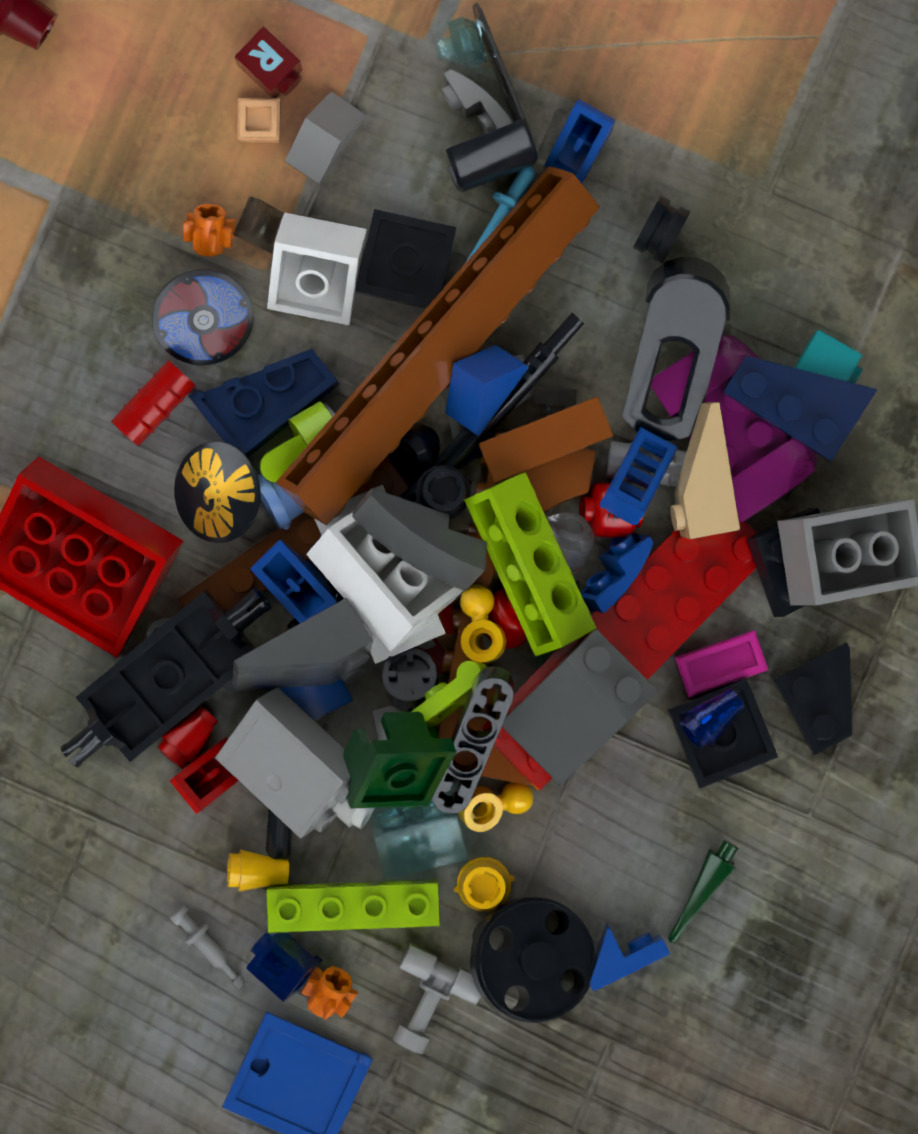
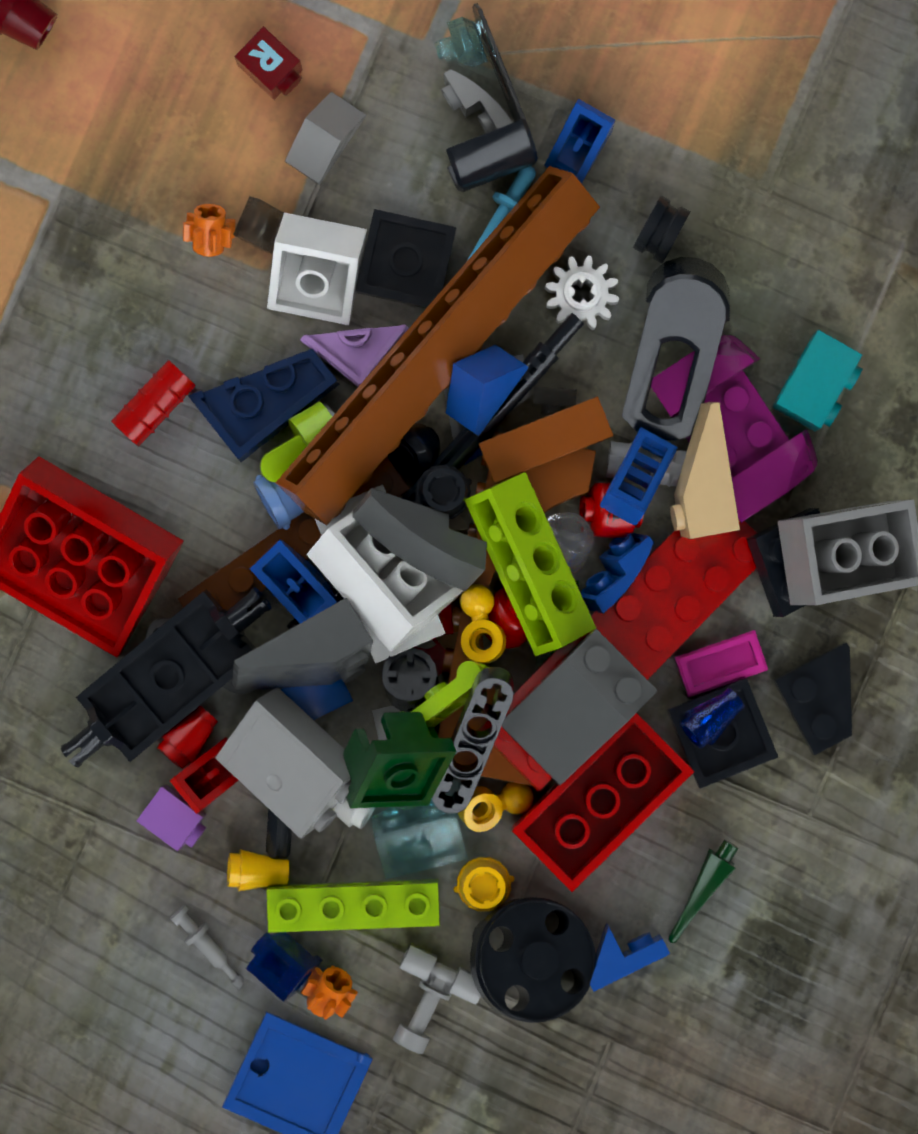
shield [152,269,254,366] -> none
shield [174,441,260,543] -> none
light nougat tile [237,98,281,143] -> none
dark blue wing [722,356,878,462] -> none
none -> medium lavender brick [136,785,207,851]
none -> lavender tile [300,324,409,387]
none -> red brick [511,713,694,892]
none -> white gear [545,256,619,330]

